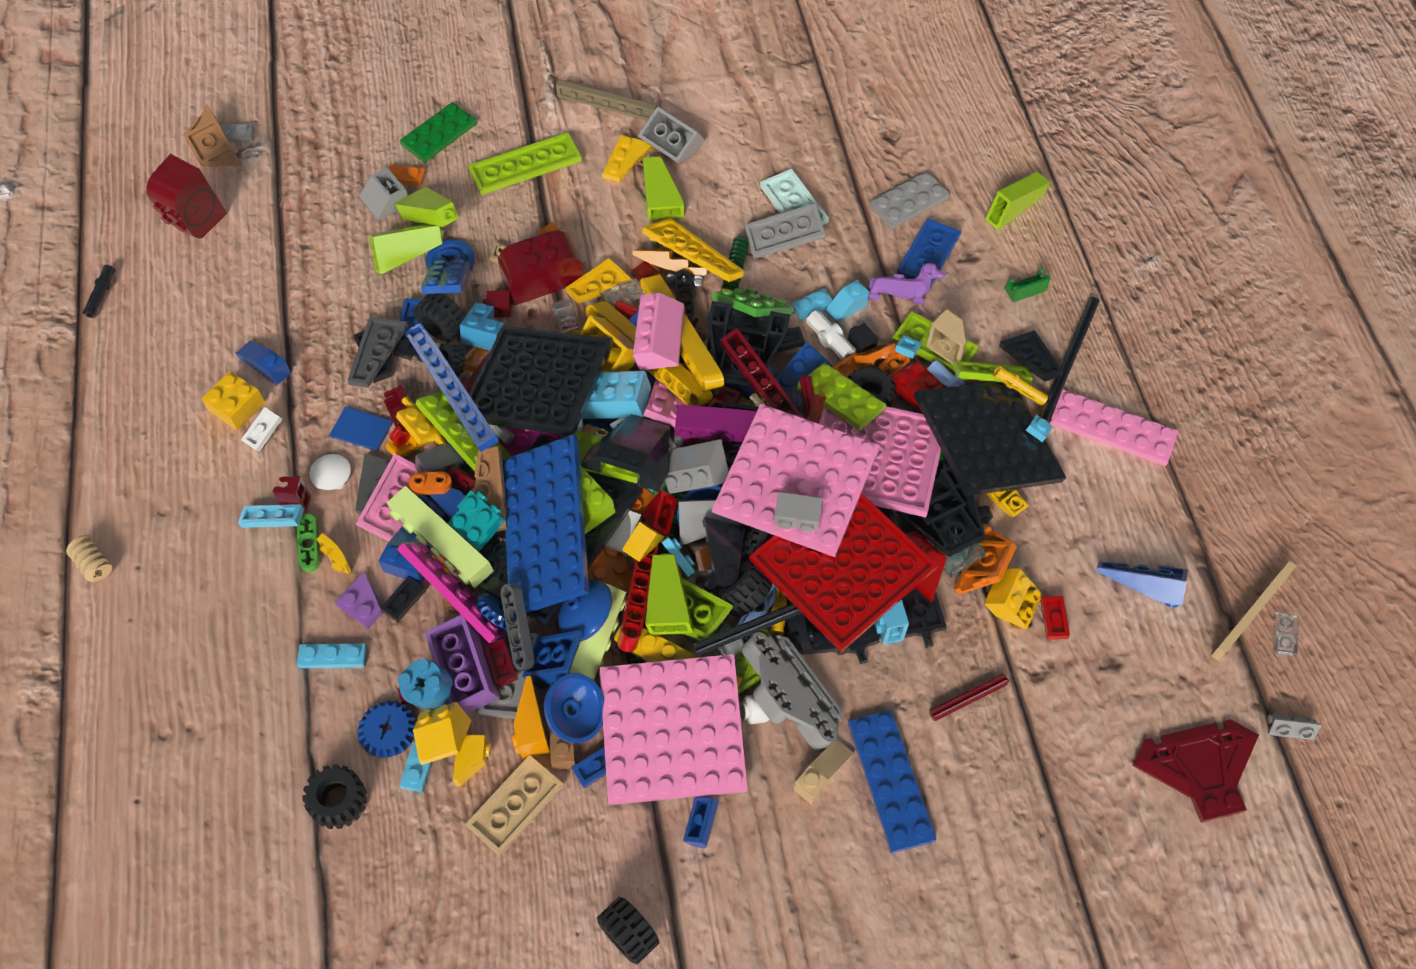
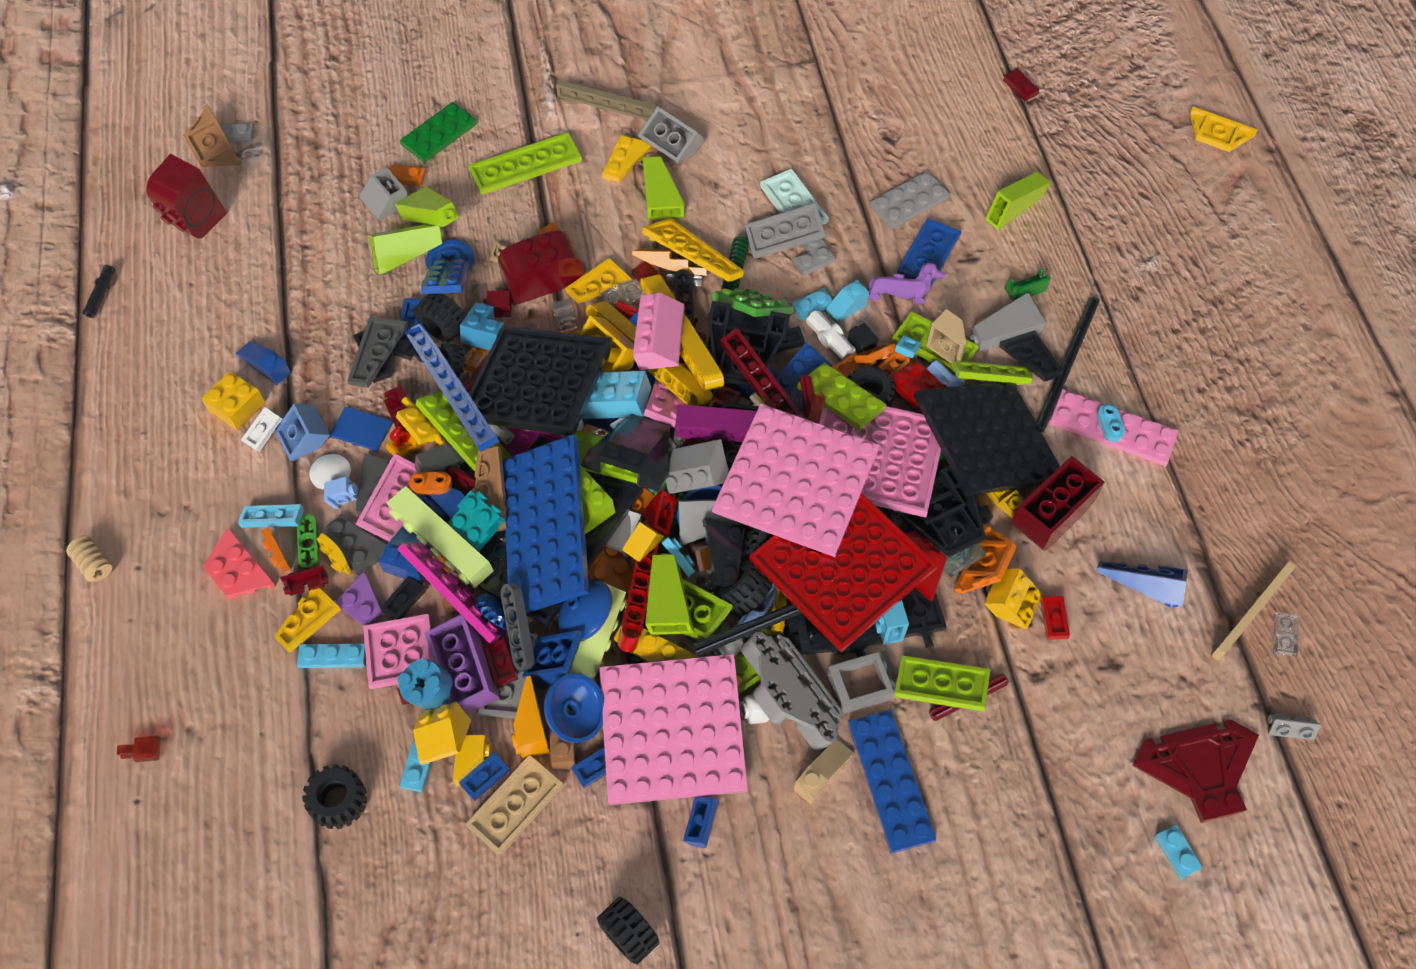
dark red hinge [272,476,311,514] -> none
blue gear [357,700,416,758] -> none
light grey brick [774,492,823,532] -> none
yellow pin [993,365,1048,406] -> none
medium azure plate [1026,414,1053,442] -> none
none -> clear red plate [117,735,161,762]
none -> coral wing [203,529,275,599]
none -> orange plate [261,528,291,573]
none -> yellow wing [274,588,341,654]
none -> medium blue slope [275,403,330,461]
none -> dark red hinge [280,565,329,596]
none -> dark grey wing [323,516,386,575]
none -> light blue brick [324,476,359,509]
none -> bright pink plate [363,614,434,689]
none -> blue plate [459,752,510,802]
none -> light grey plate [793,239,835,276]
none -> light grey window [826,652,895,714]
none -> lime plate [895,655,991,712]
none -> light grey slope [970,293,1045,352]
none -> dark red plate [1003,69,1040,101]
none -> dark red brick [1011,456,1105,551]
none -> medium azure plate [1097,404,1125,442]
none -> medium azure plate [1154,825,1203,880]
none -> yellow wing [1190,106,1258,152]

